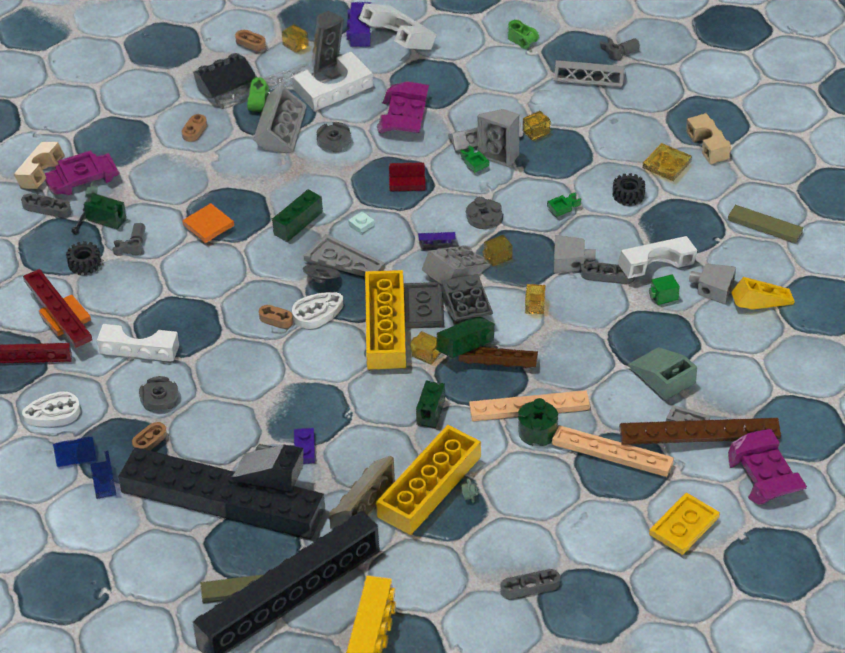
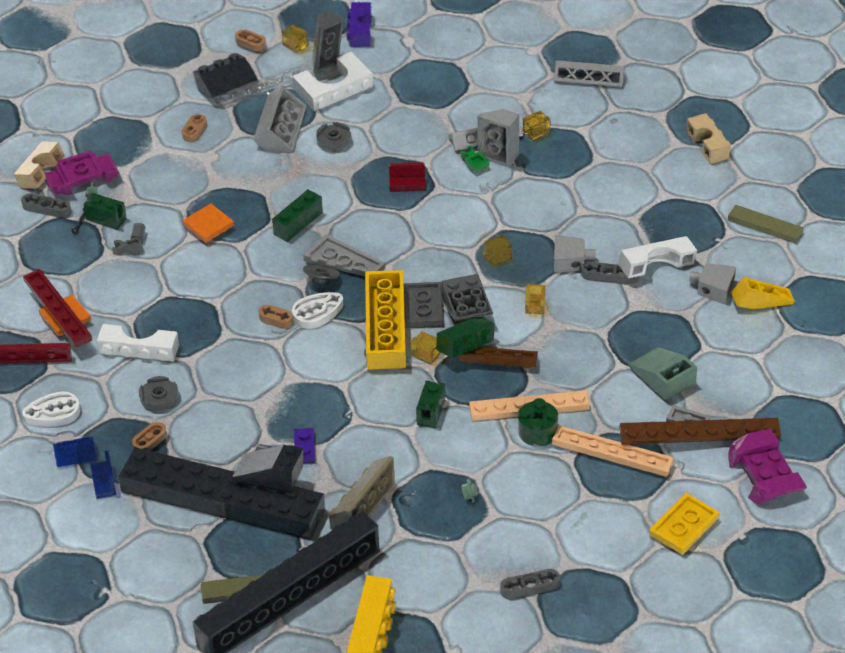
black tyre [66,241,101,275] -> none
bright green piece [247,77,269,112] -> none
light aqua plate [348,212,374,234] -> none
white arch [359,4,437,50] -> none
yellow brick [376,424,481,535] -> none
magenta piece [377,81,429,133] -> none
dark purple plate [418,232,456,244] -> none
light grey slope [422,245,491,285] -> none
dark grey plate [466,197,502,229] -> none
bright green piece [507,20,540,49] -> none
green plate [547,192,582,217] -> none
dark grey bar [600,38,640,60] -> none
black tyre [612,173,646,206] -> none
clear yellow plate [642,143,692,181] -> none
green brick [649,274,680,305] -> none

